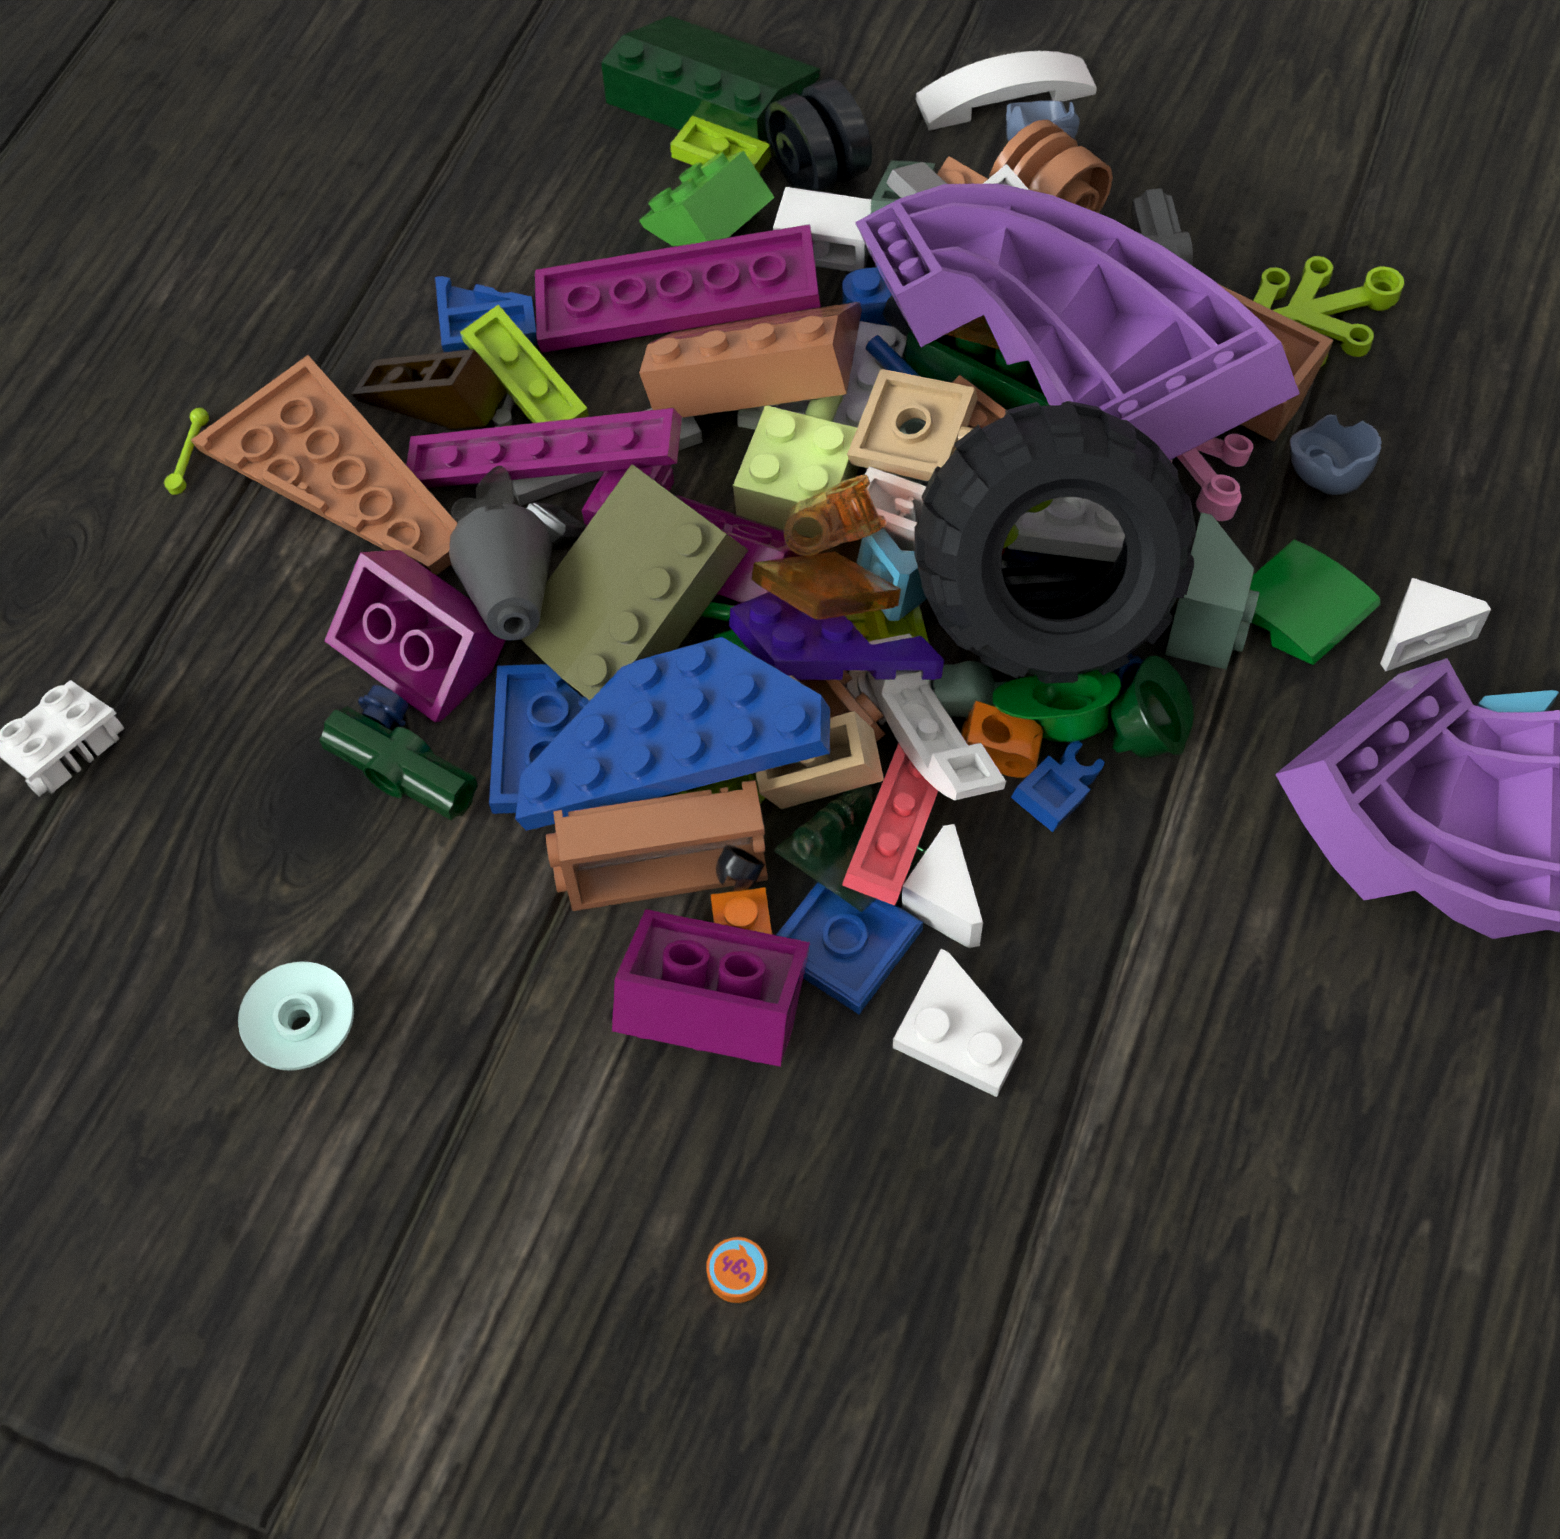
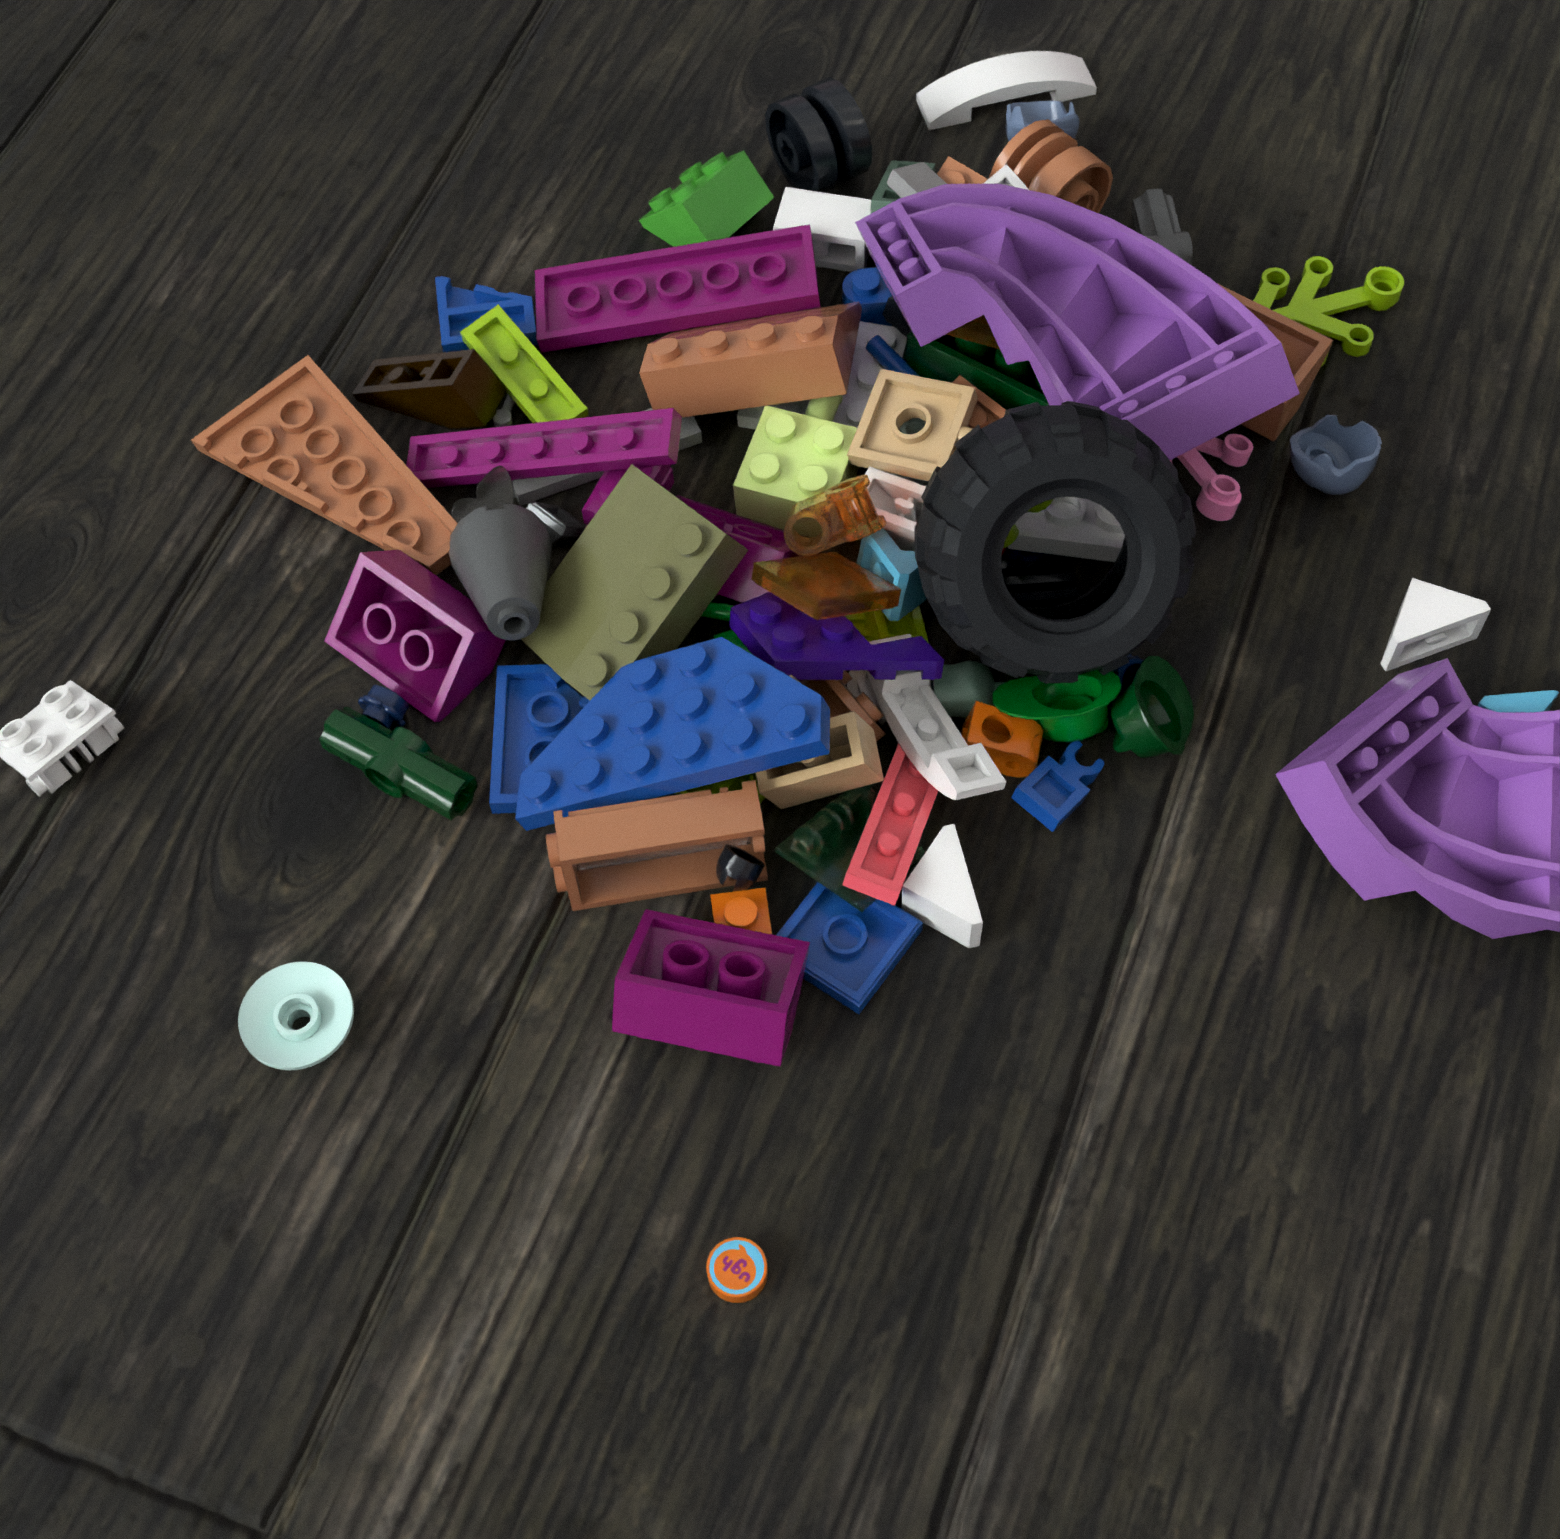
lime hinge [164,408,209,495] -> none
dark green slope [601,16,820,144] -> none
lime plate [670,116,771,173] -> none
white wing [893,949,1023,1097] -> none
sand green slope [1165,512,1259,669] -> none
green slope [1249,539,1380,665] -> none

